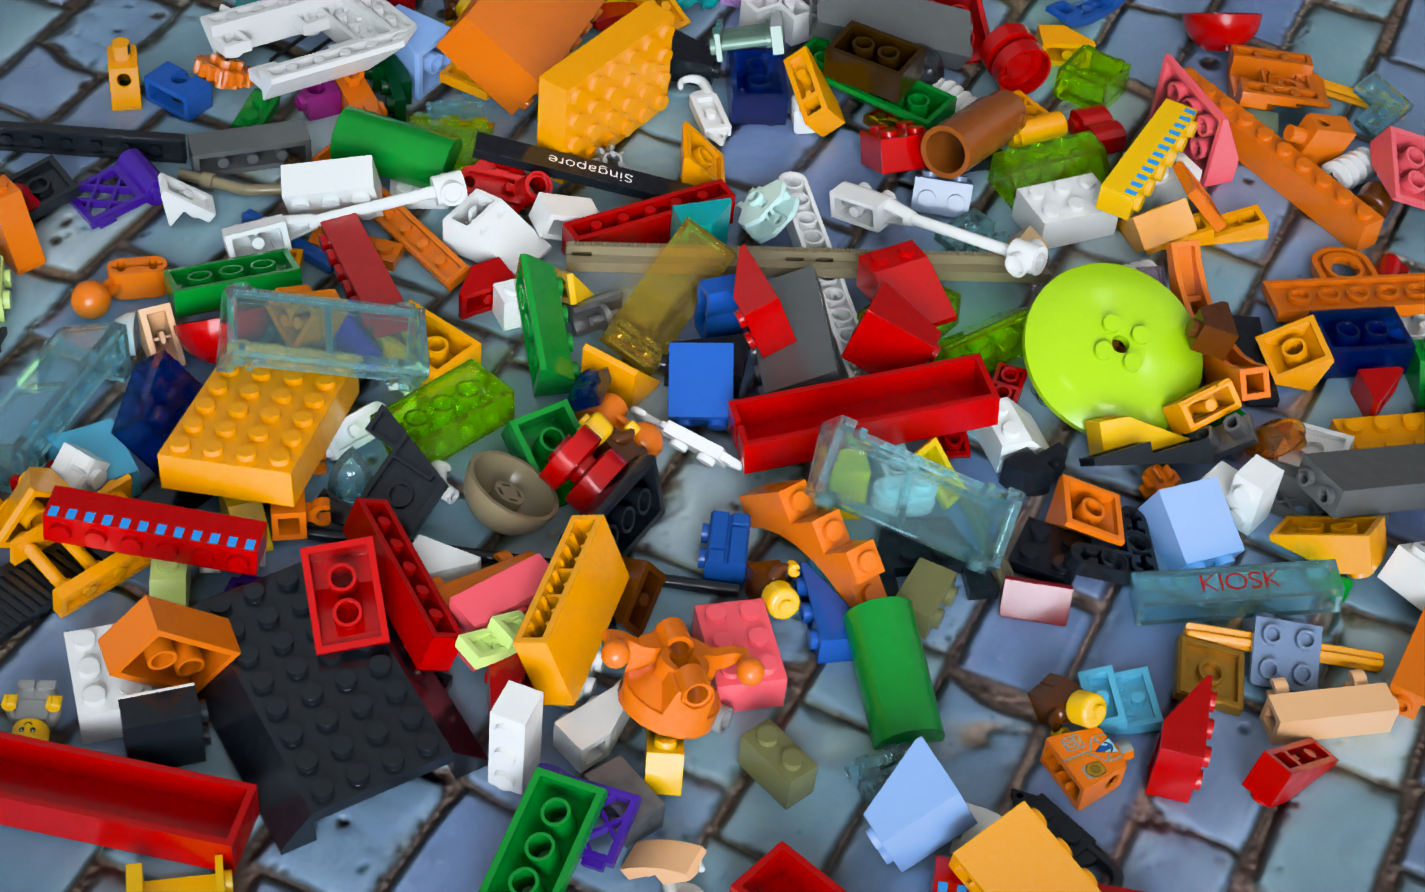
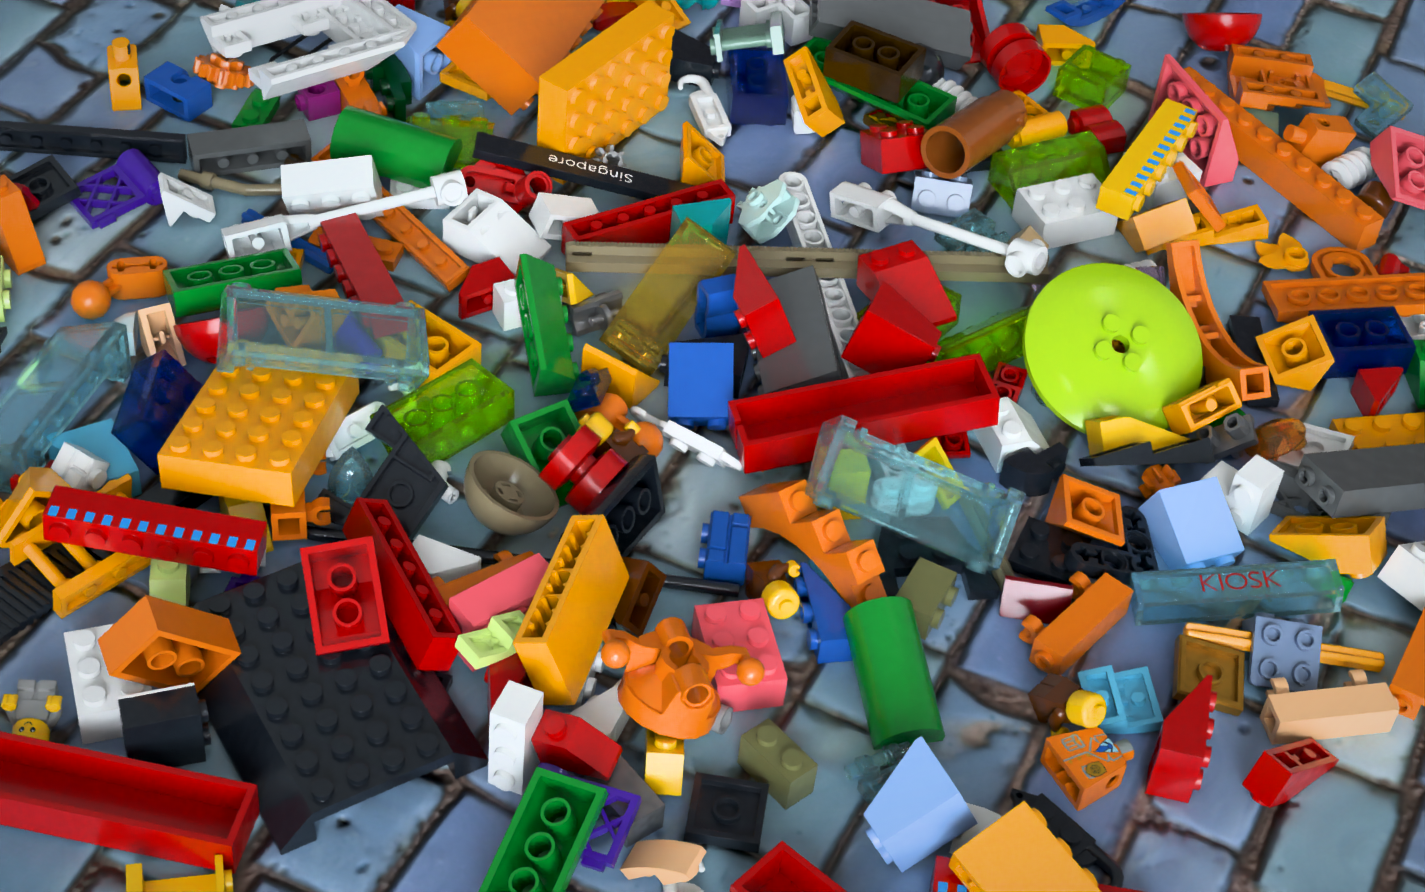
reddish brown slope [1185,301,1239,361] -> none
none -> red slope [531,709,623,781]
none -> black plate [684,772,769,853]
none -> orange brick [1018,571,1134,675]
none -> light orange plate [1255,233,1309,272]

